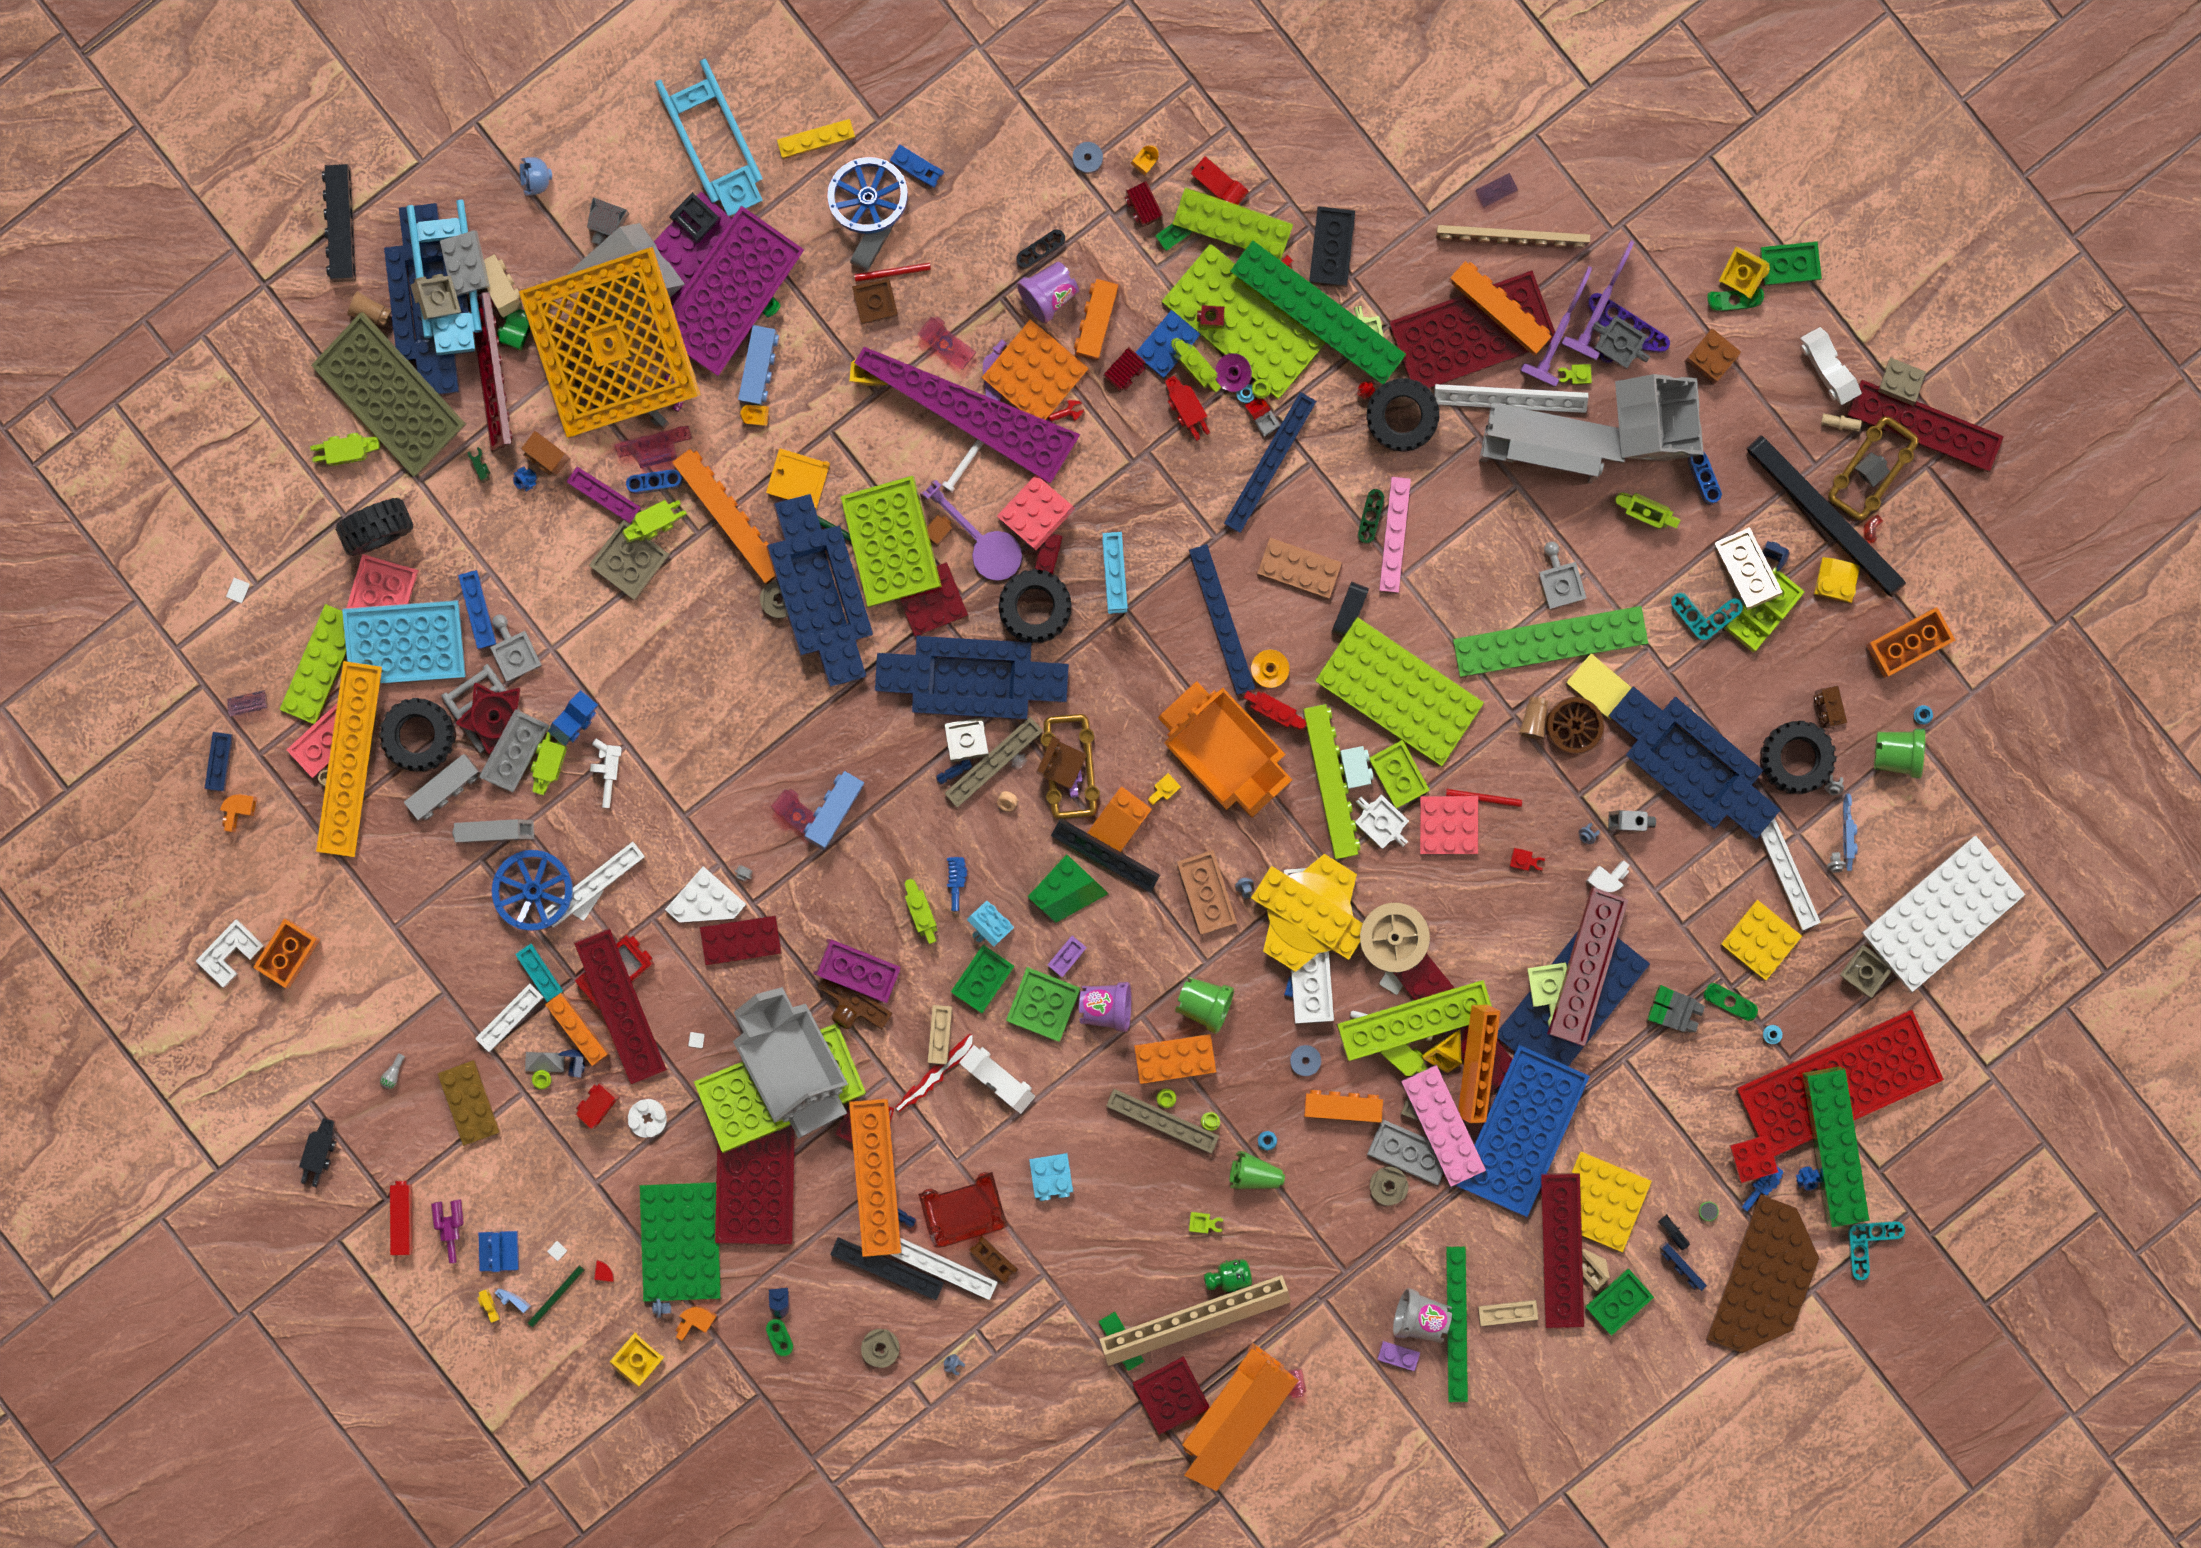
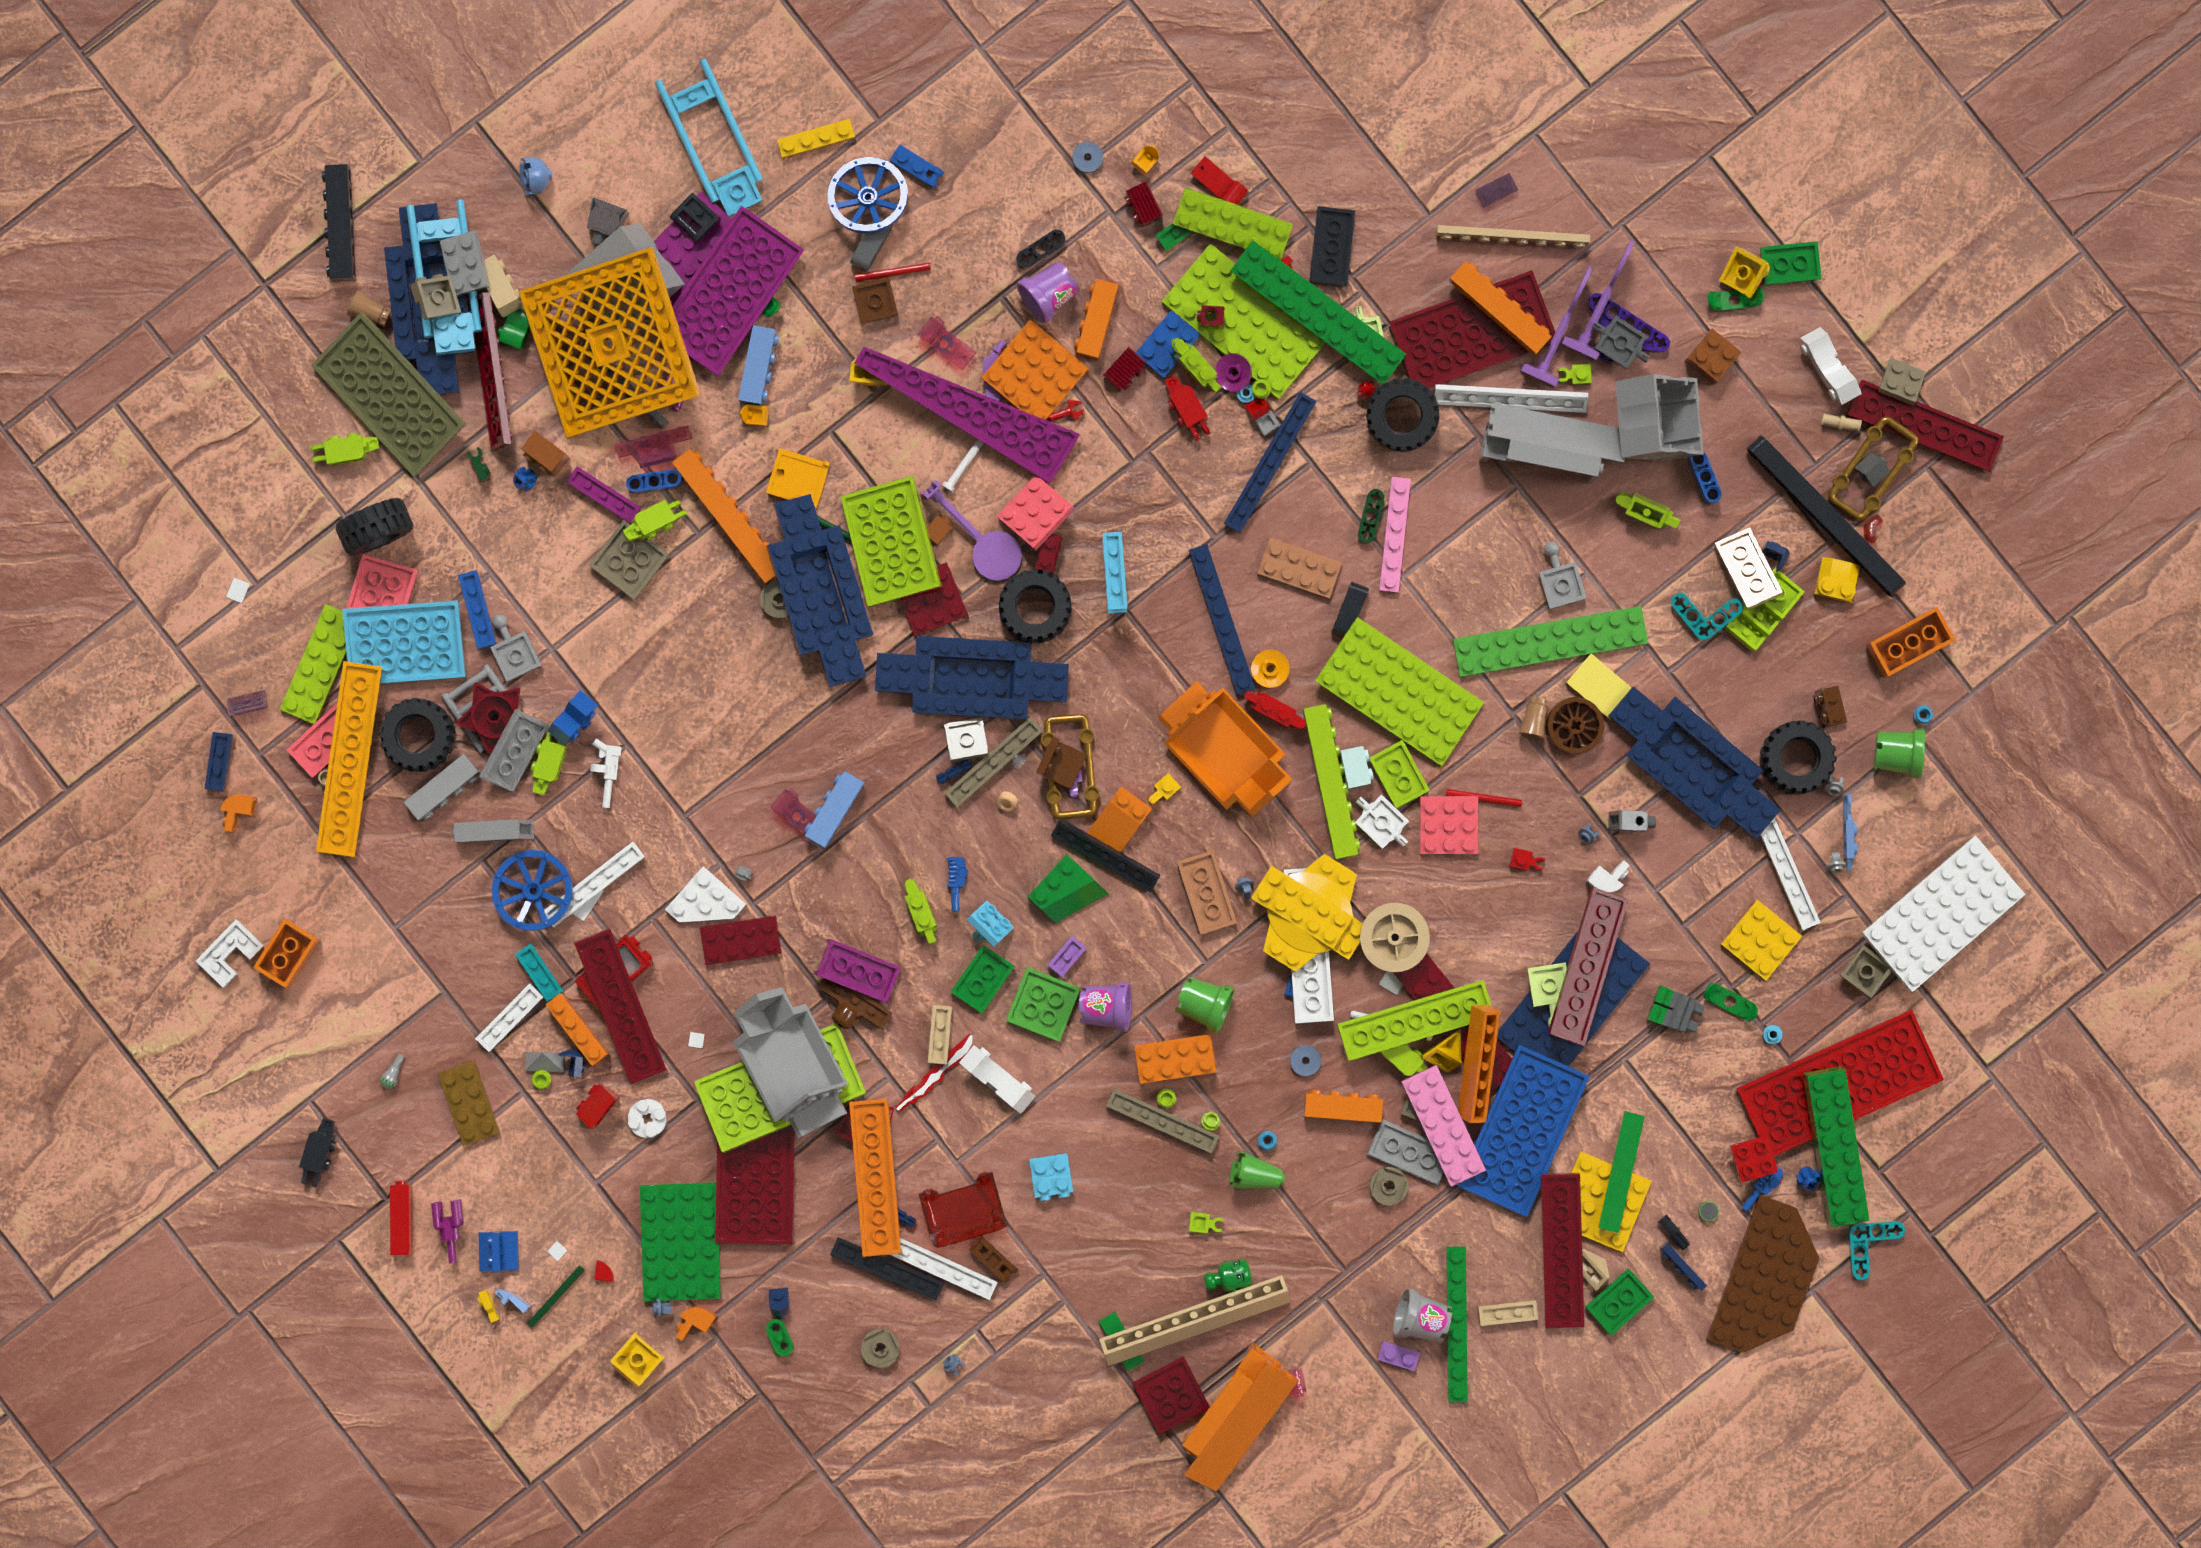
none -> green sticker [1598,1111,1645,1233]

